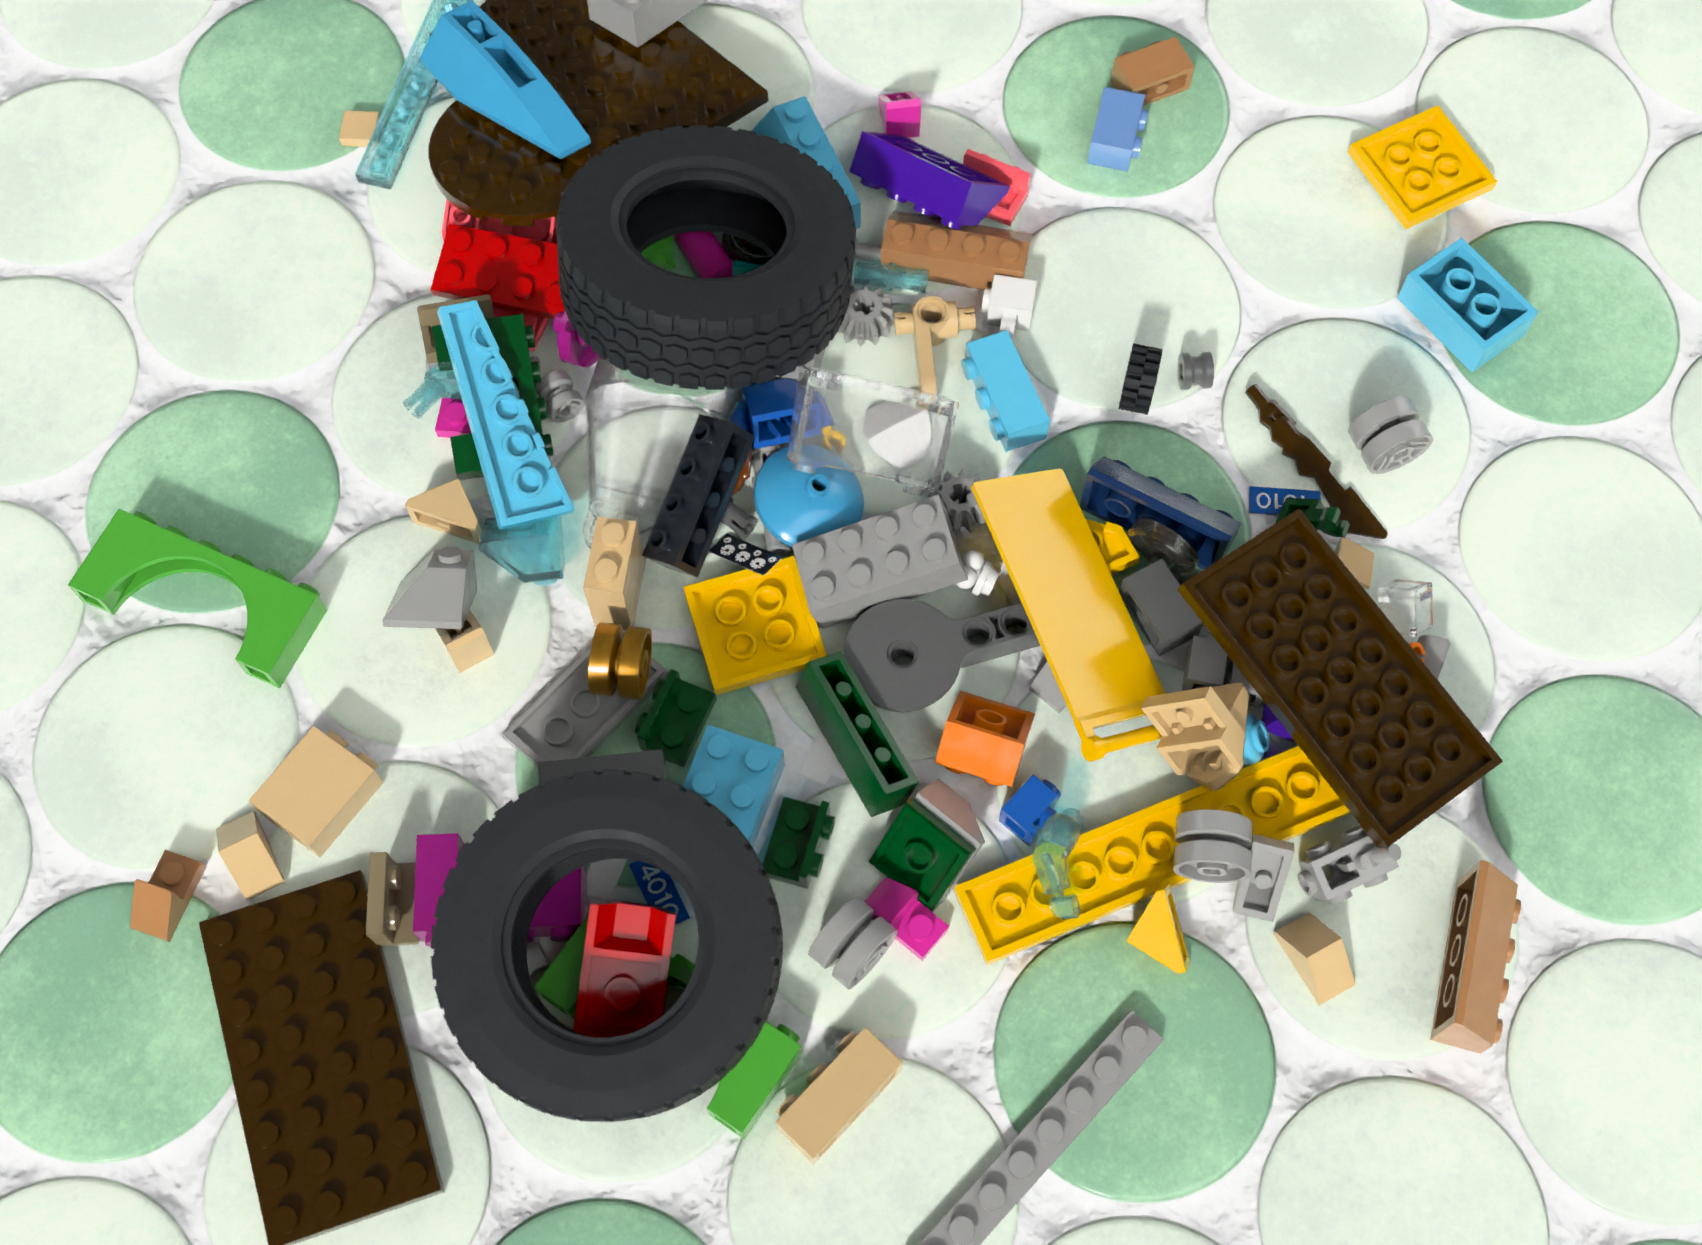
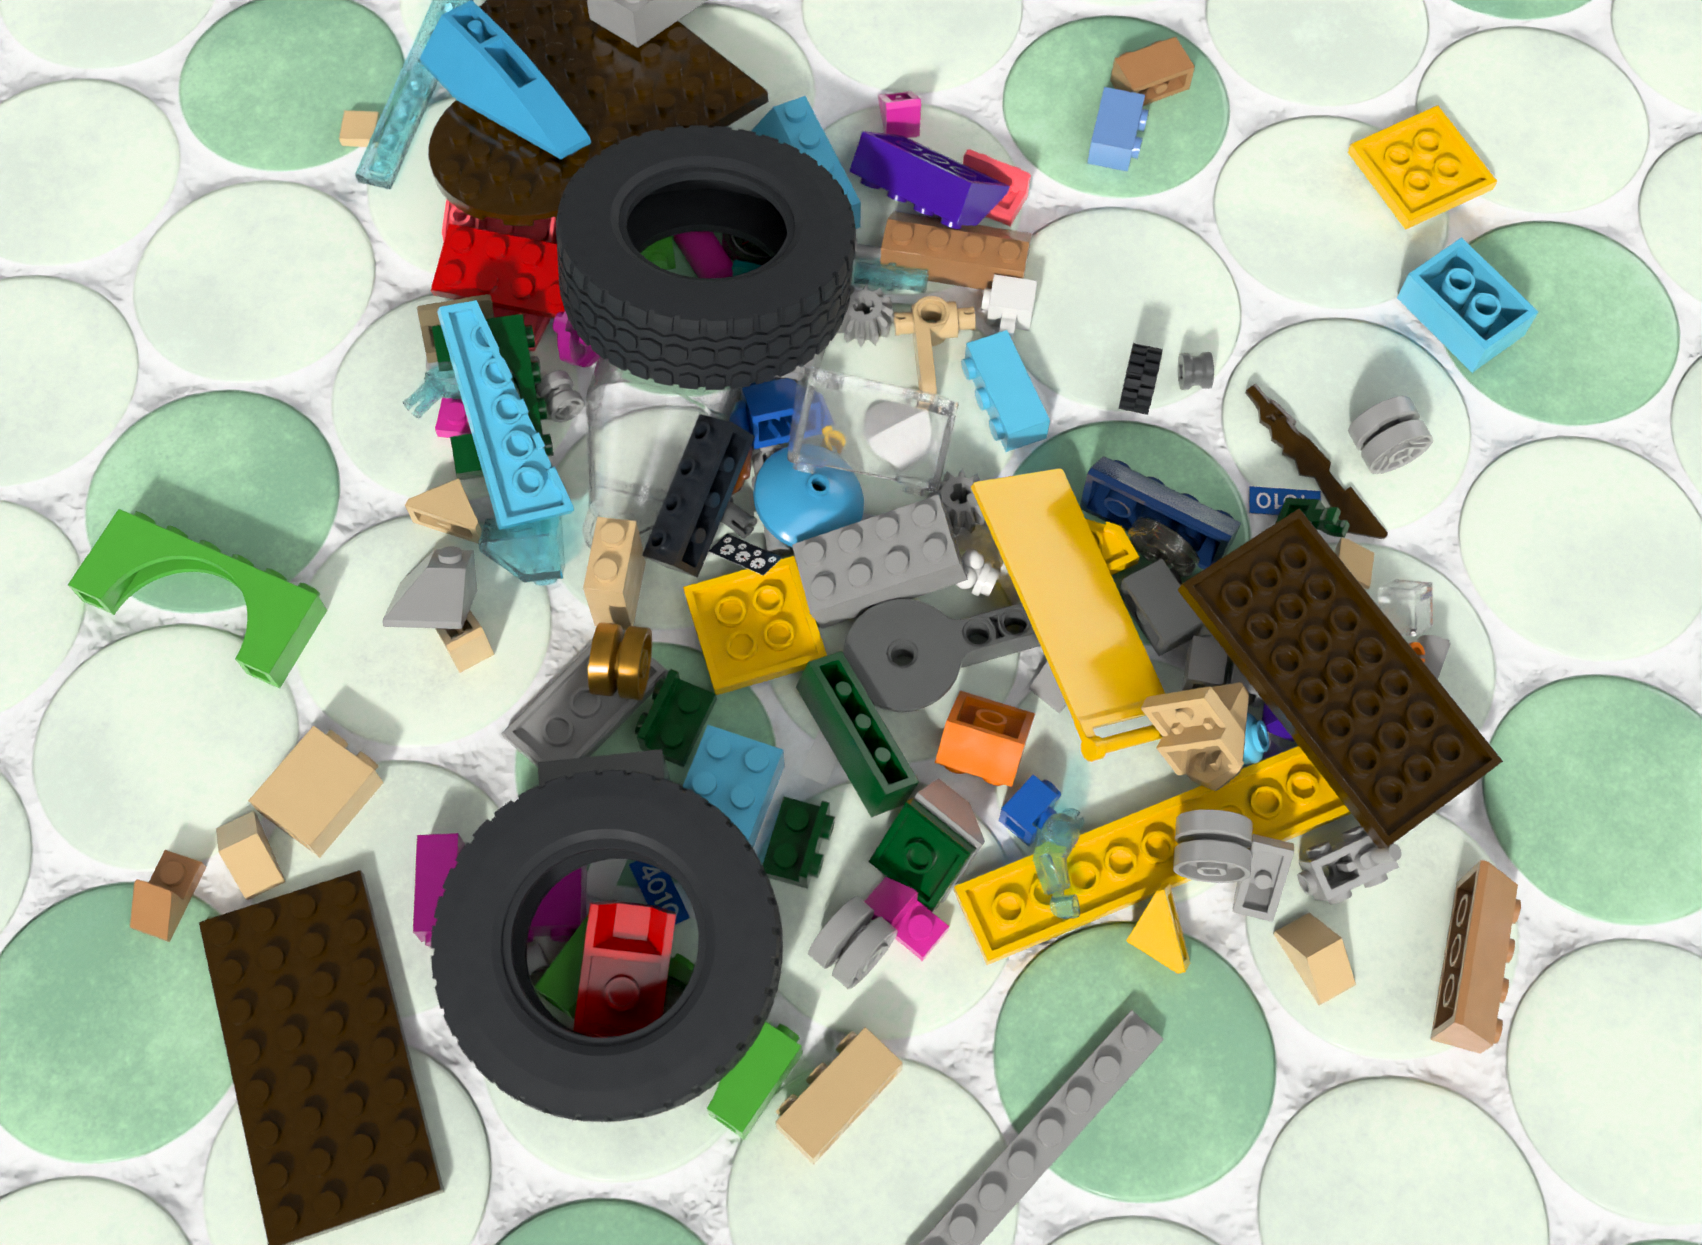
dark tan bracket [366,852,420,947] -> none

